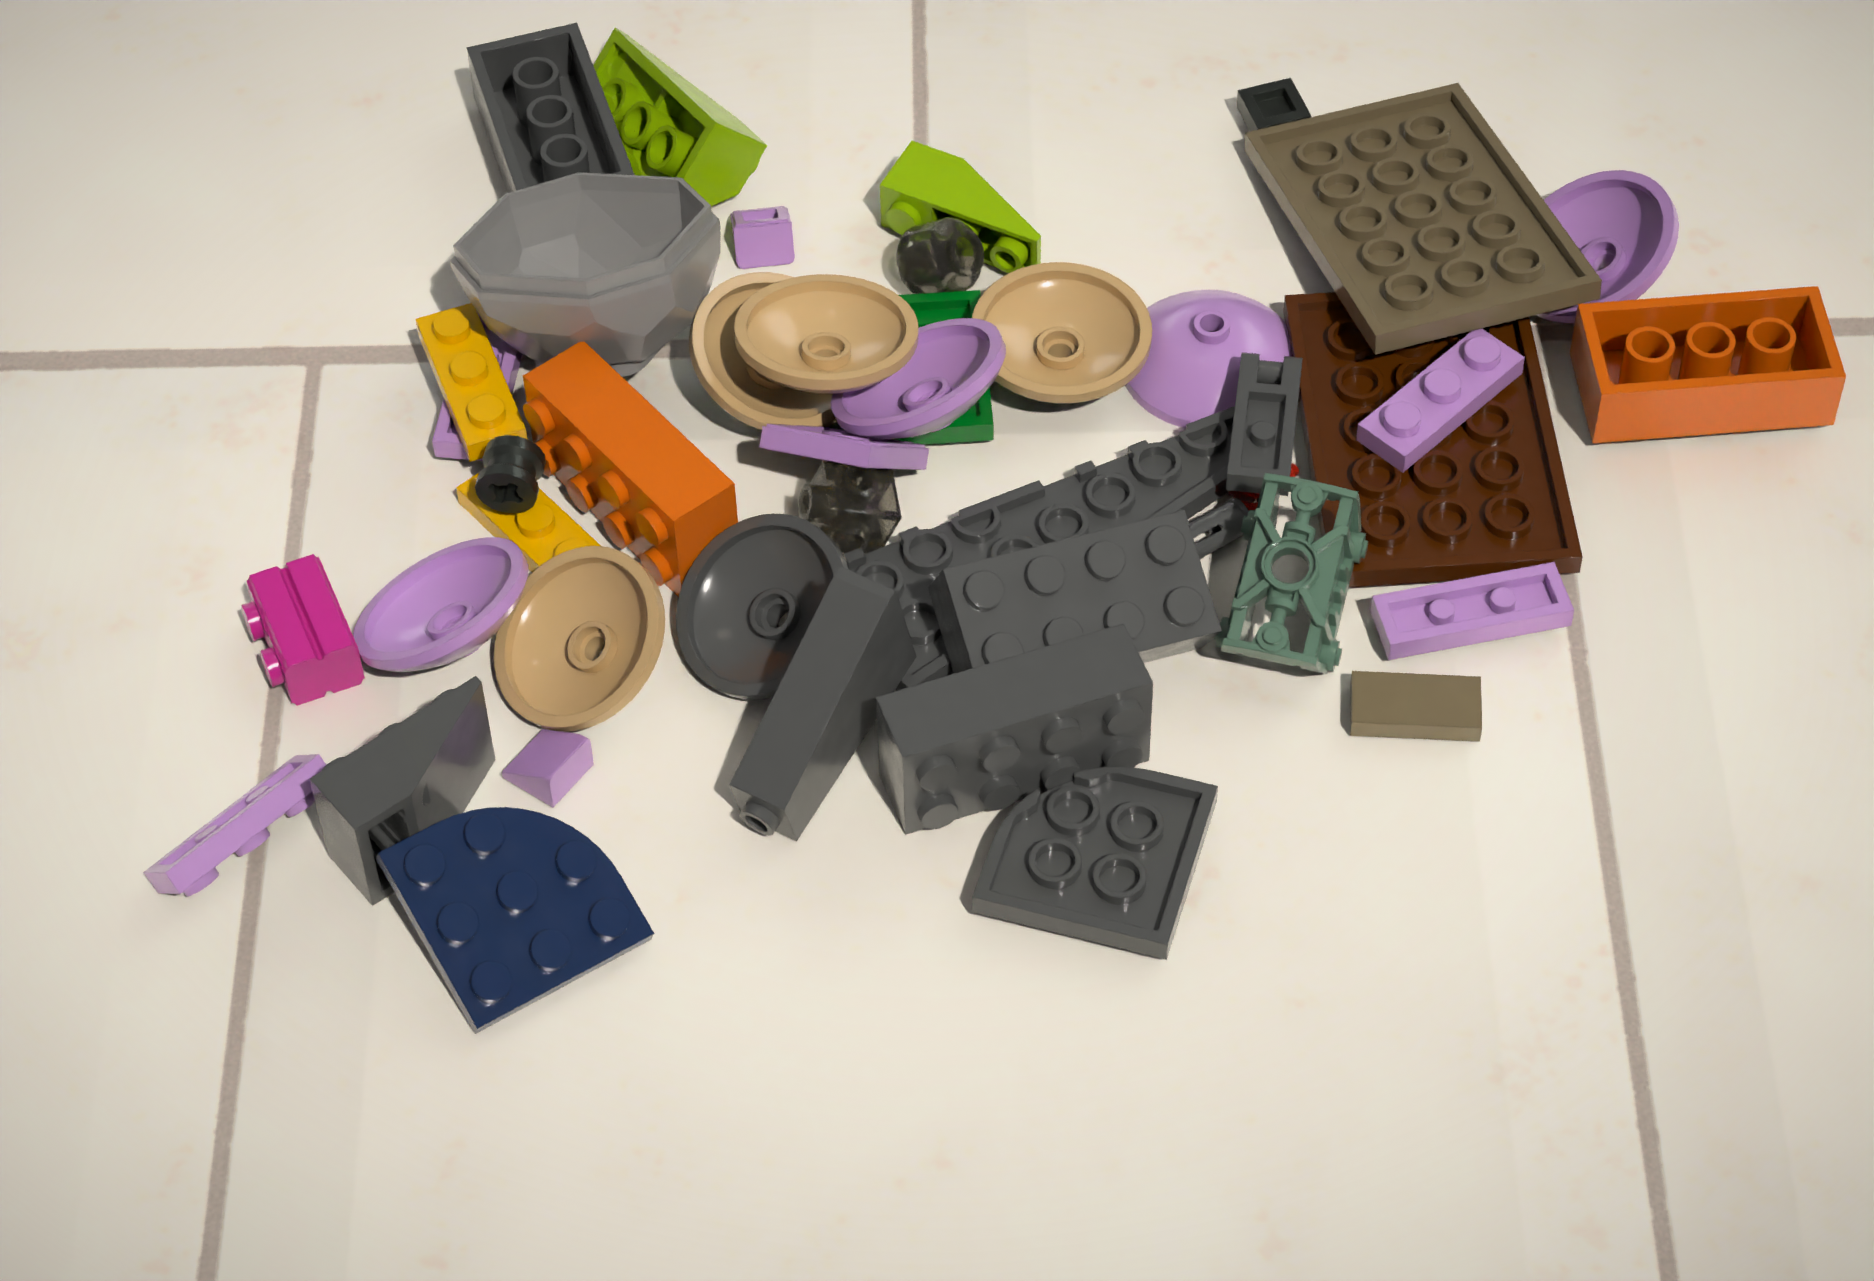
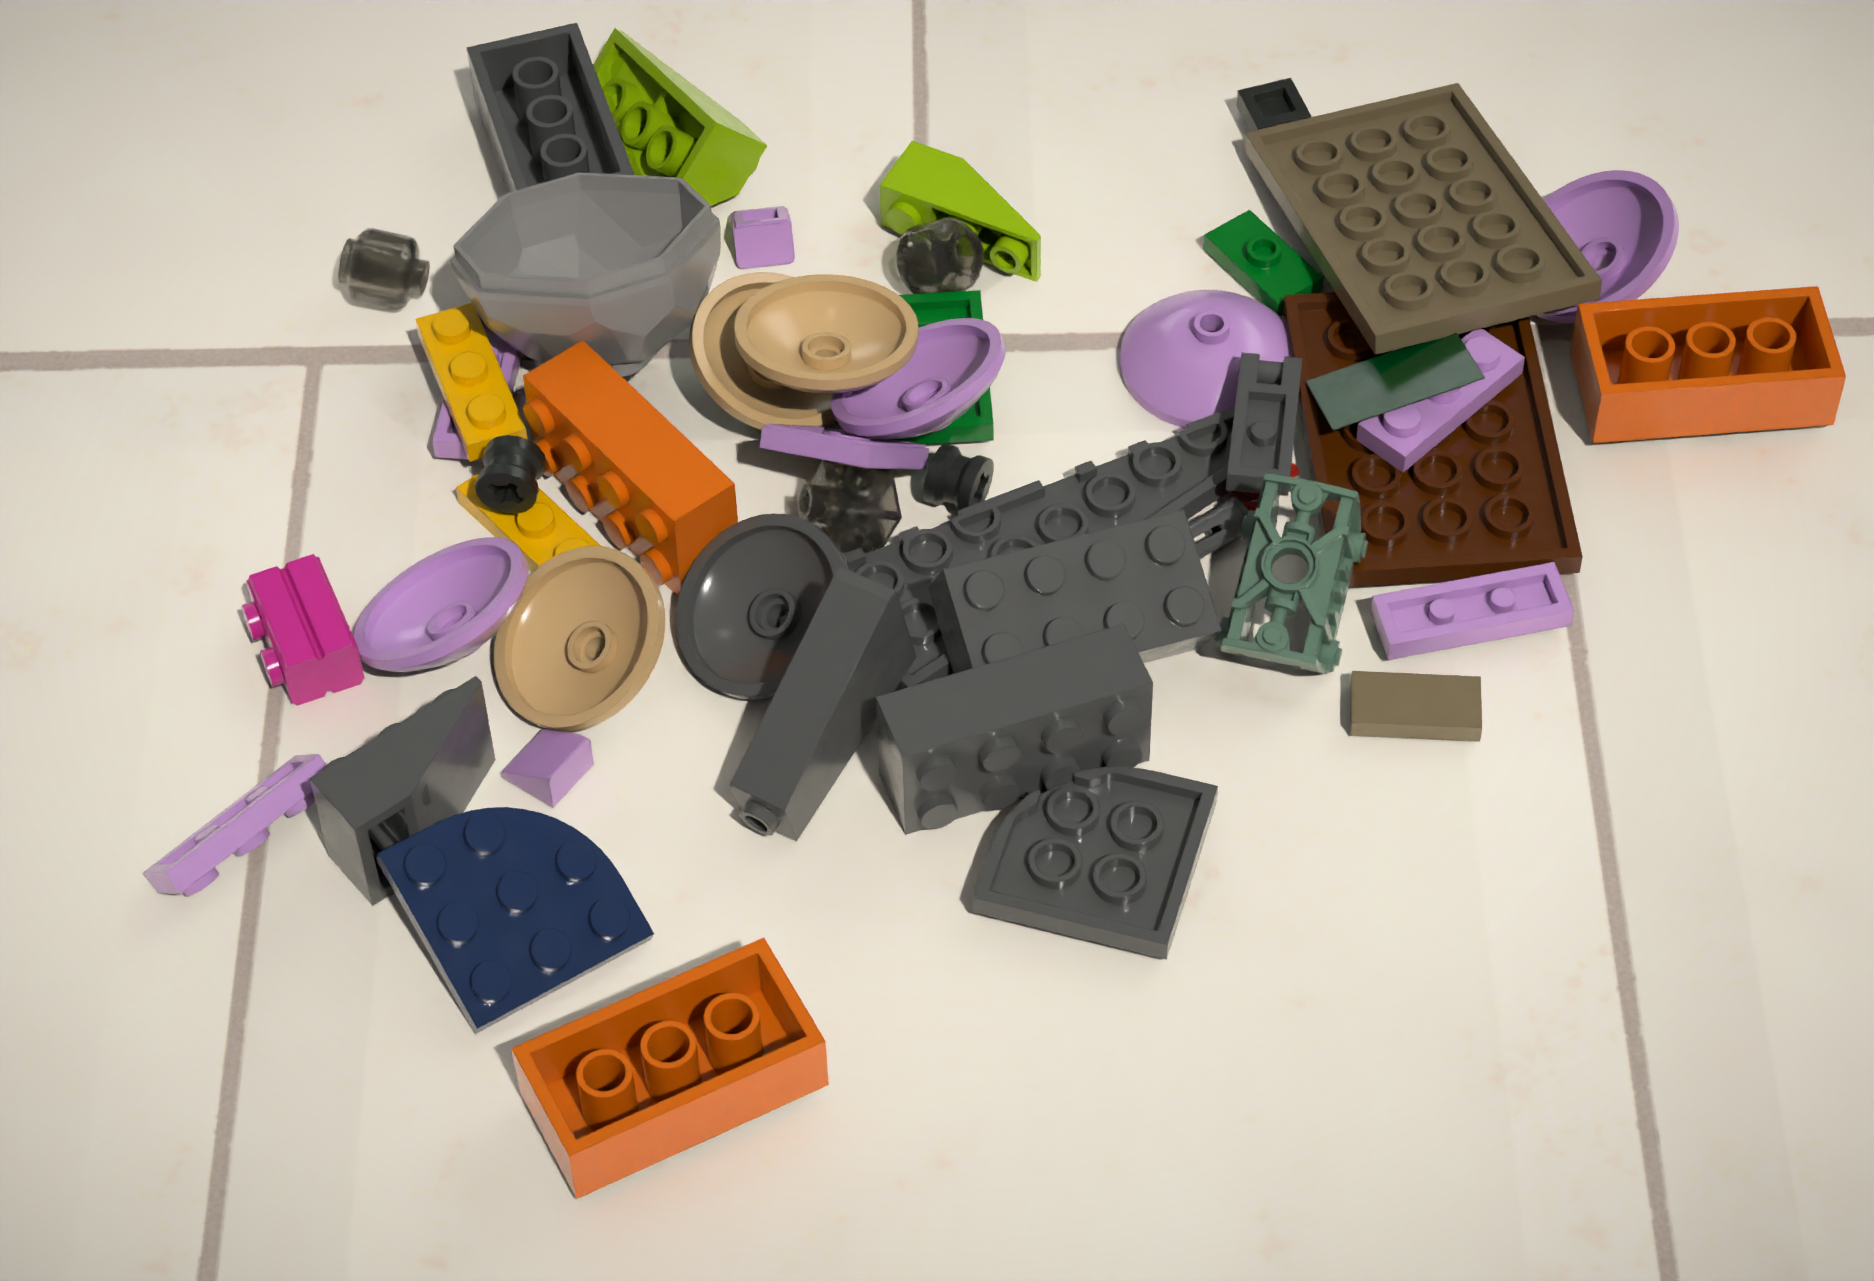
tan dish [972,262,1152,404] -> none
none -> clear smoke head [338,228,430,310]
none -> orange brick [511,937,829,1199]
none -> pearl dark grey wheel [923,443,994,512]
none -> green plate [1203,209,1324,316]
none -> dark green sticker [1306,333,1485,431]

